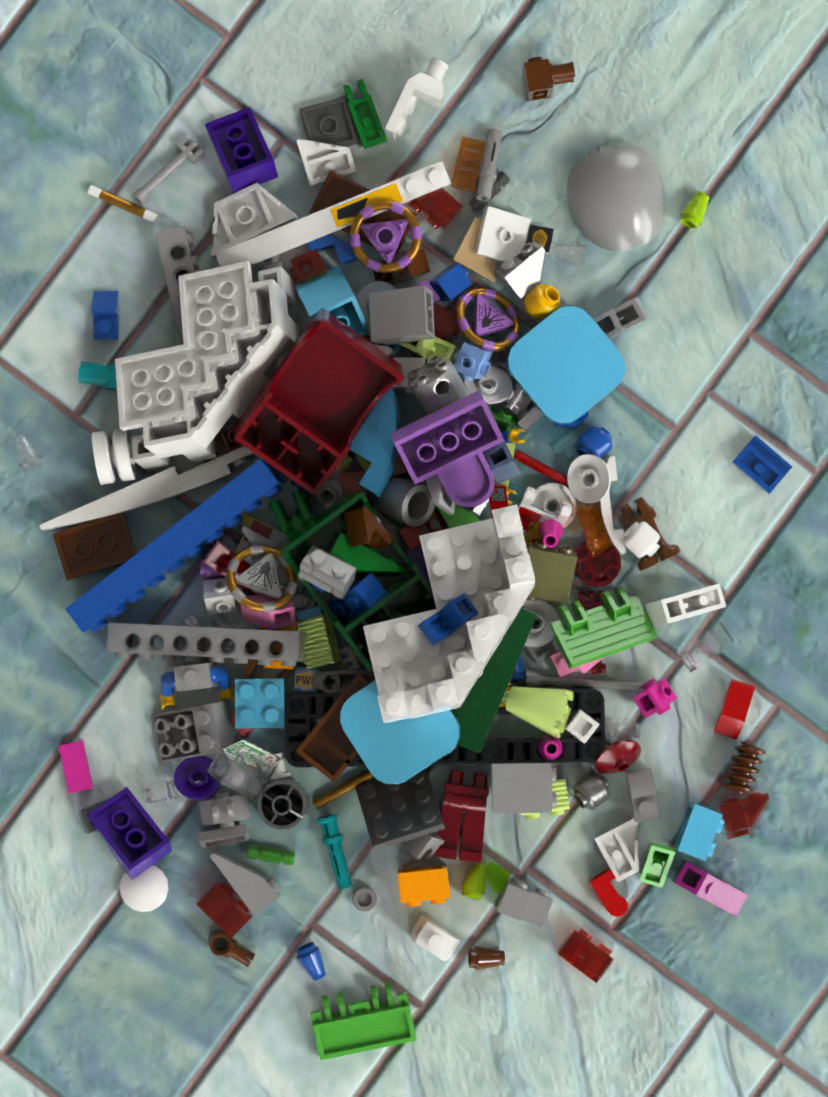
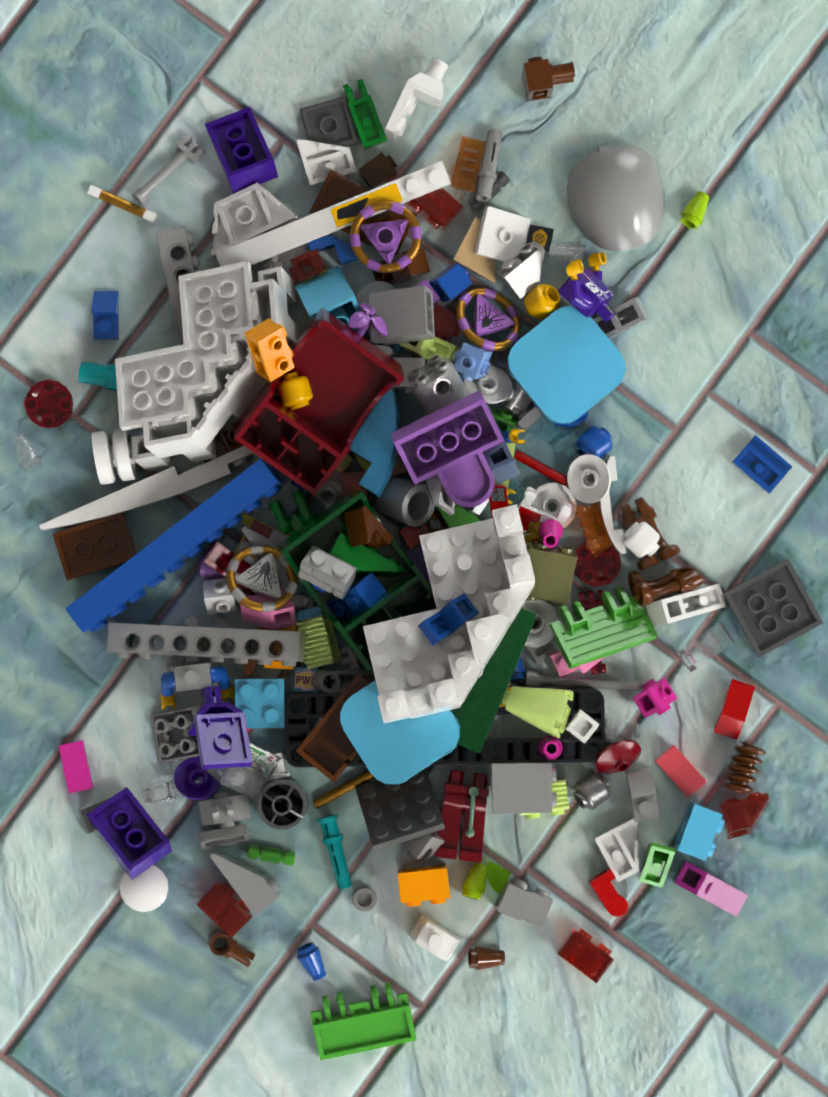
none -> dark red dish [24,380,74,428]
none -> plate [188,686,253,769]
none -> light orange brick [244,318,294,382]
none -> yellow head [277,372,313,410]
none -> medium lavender plant [348,303,387,337]
none -> dark brown brick [358,152,398,189]
none -> sand green hinge [465,786,479,838]
none -> dark purple torso [557,252,616,322]
none -> reddish brown piece [628,566,703,607]
none -> coral slope [655,745,707,798]
none -> dark grey plate [723,559,823,658]

